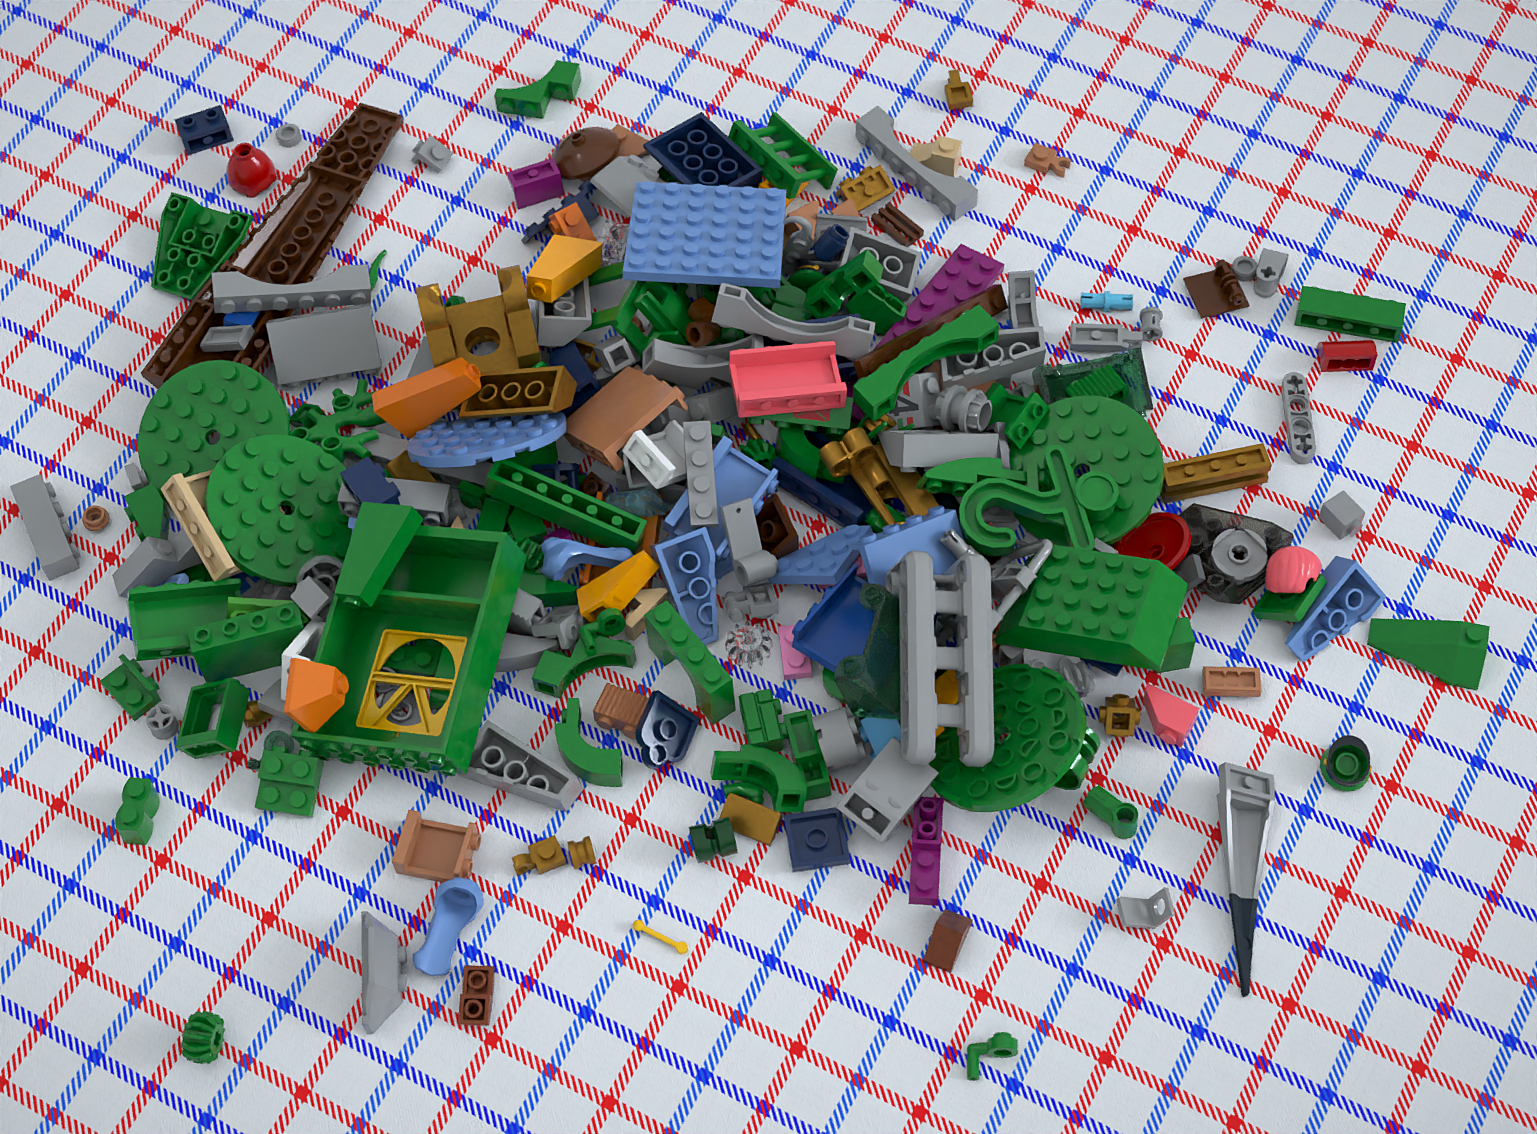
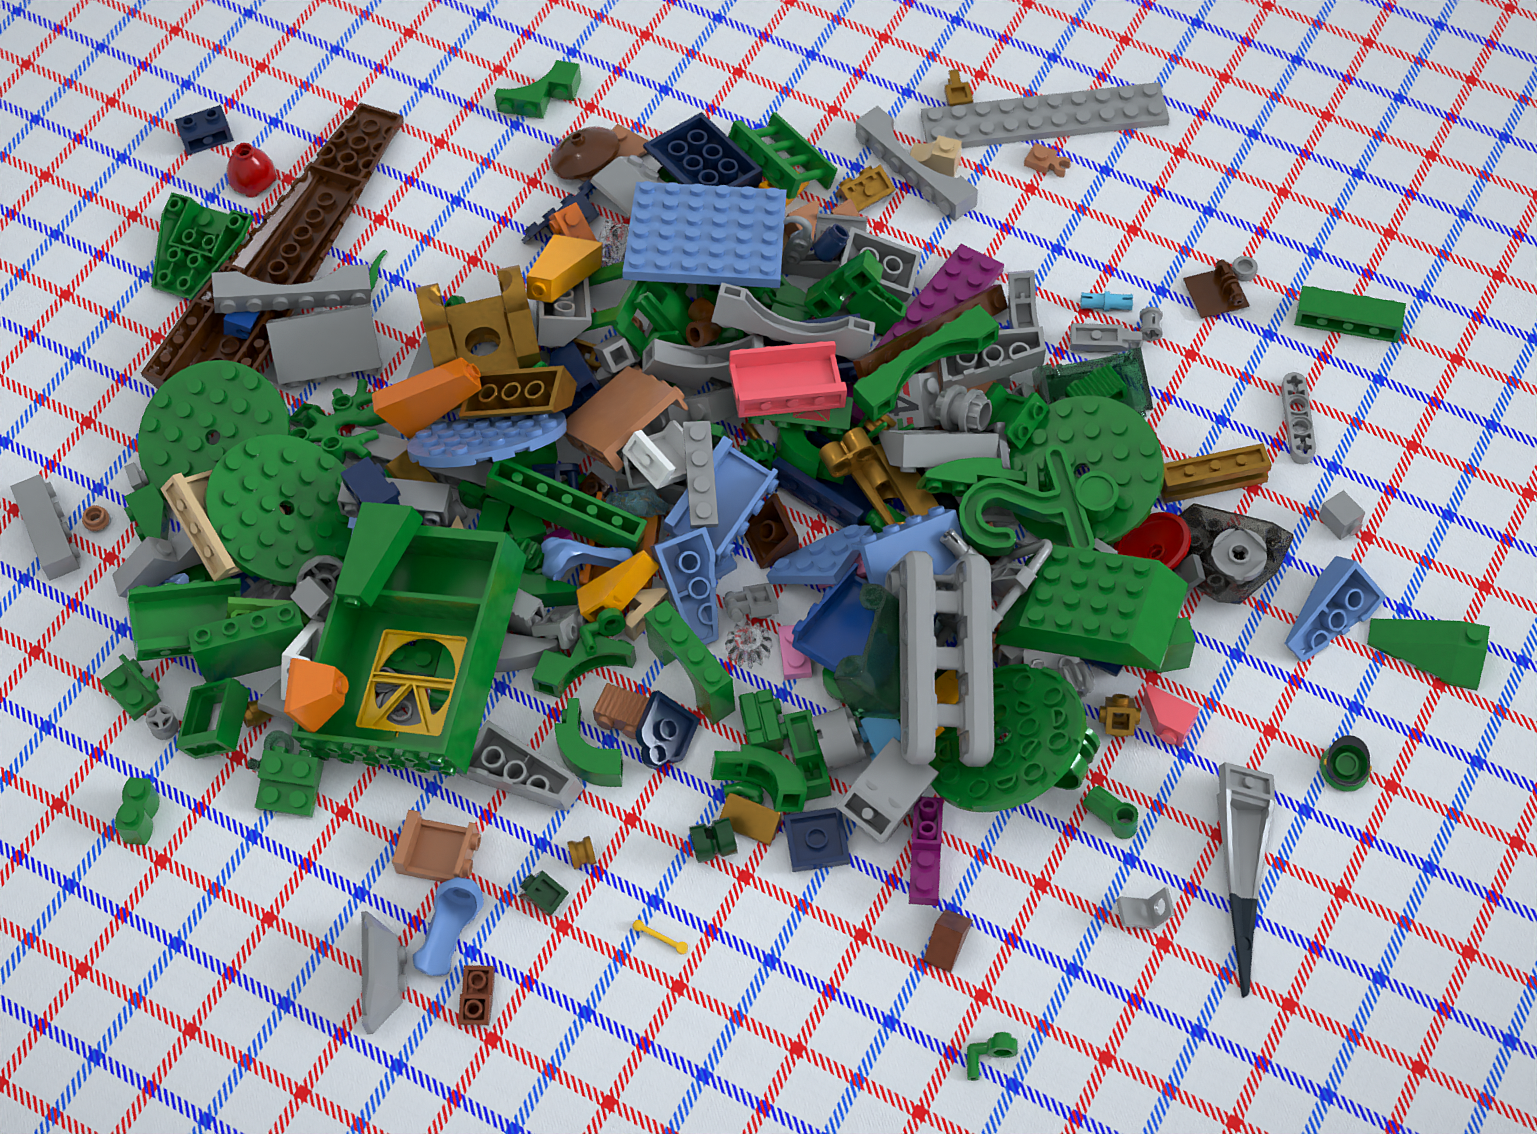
green gear [181,1011,225,1064] -> none
light grey tile [200,325,255,352] -> none
light grey tile [276,124,302,148] -> none
light grey bracket [411,135,454,174] -> none
magenta panel [506,158,565,210] -> none
pearl gold plate [512,835,566,876] -> none
light grey door [720,497,778,587] -> none
green piece [787,259,830,294] -> none
reddish brown tile [871,202,924,247] -> none
nougat plate [1202,666,1261,697] -> none
green plate [1252,574,1327,622] -> none
light grey piece [1253,248,1288,298] -> none
coral piece [1265,546,1322,593] -> none
red brick [1317,340,1378,372] -> none
none -> dark green bracket [518,870,569,917]
none -> light grey plate [921,82,1169,148]

